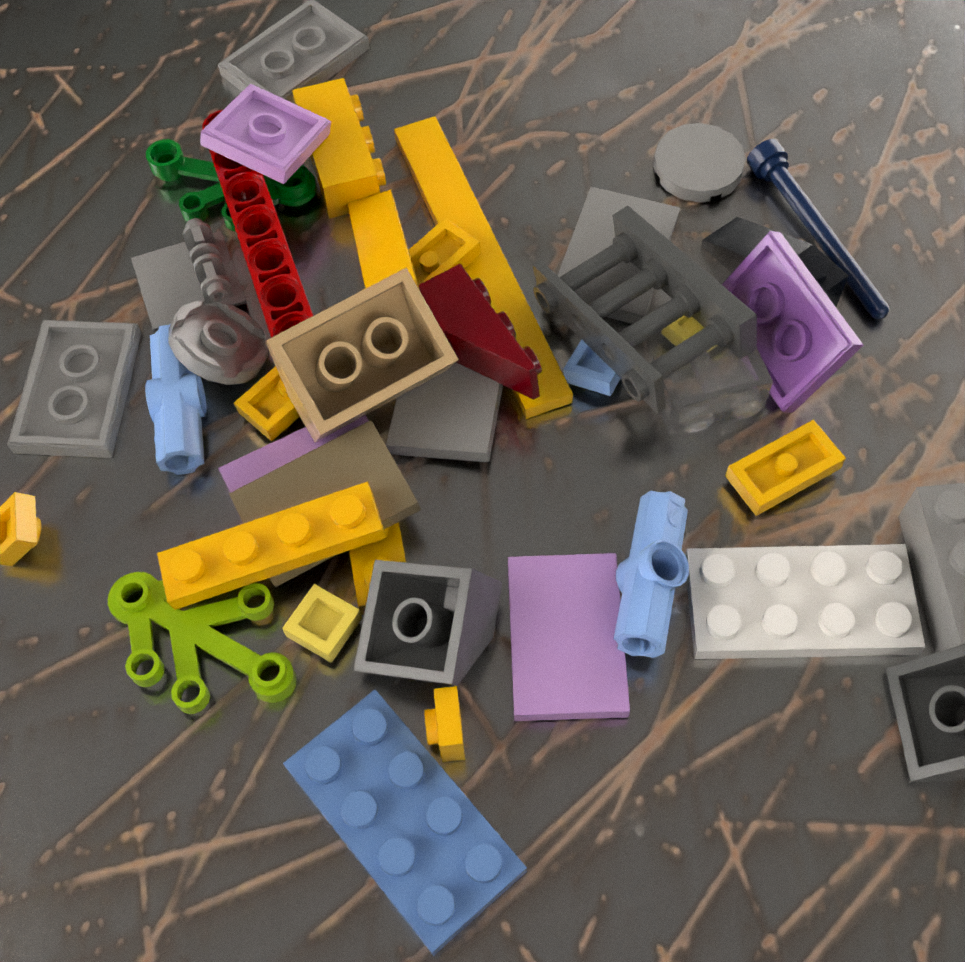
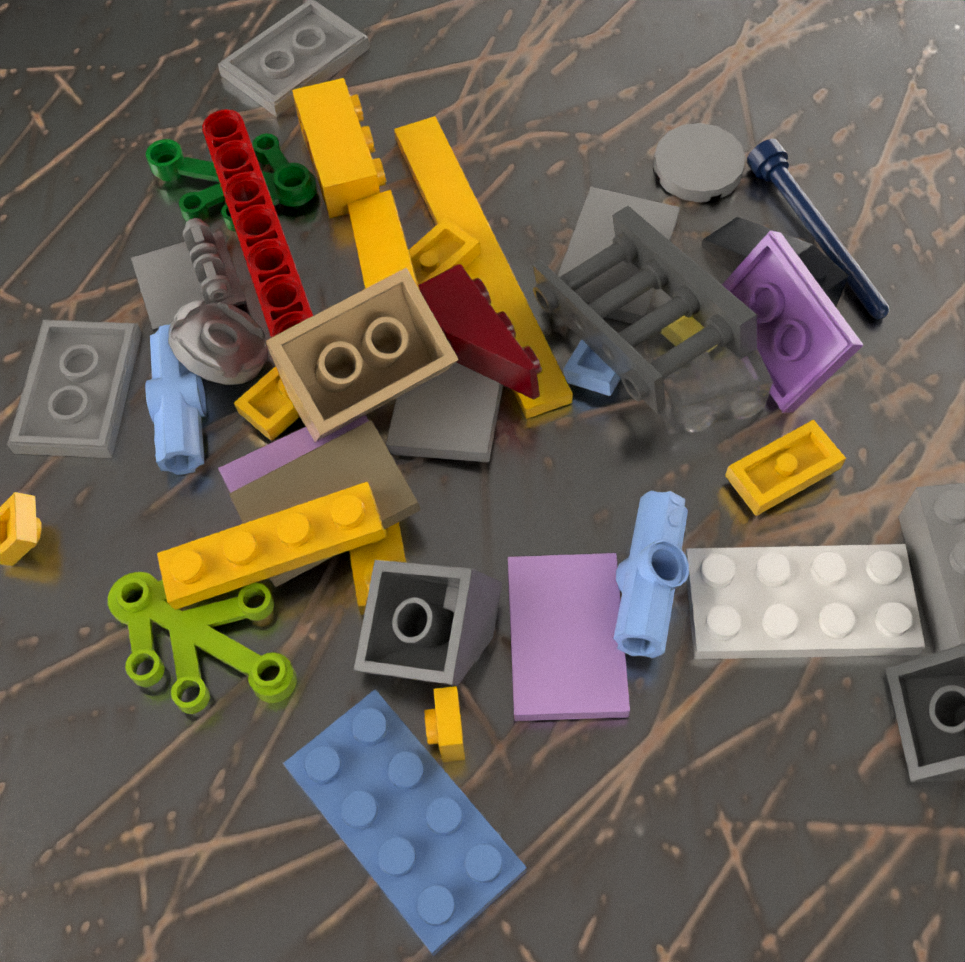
lavender tile [200,84,331,184] -> none
light yellow plate [282,584,362,663] -> none

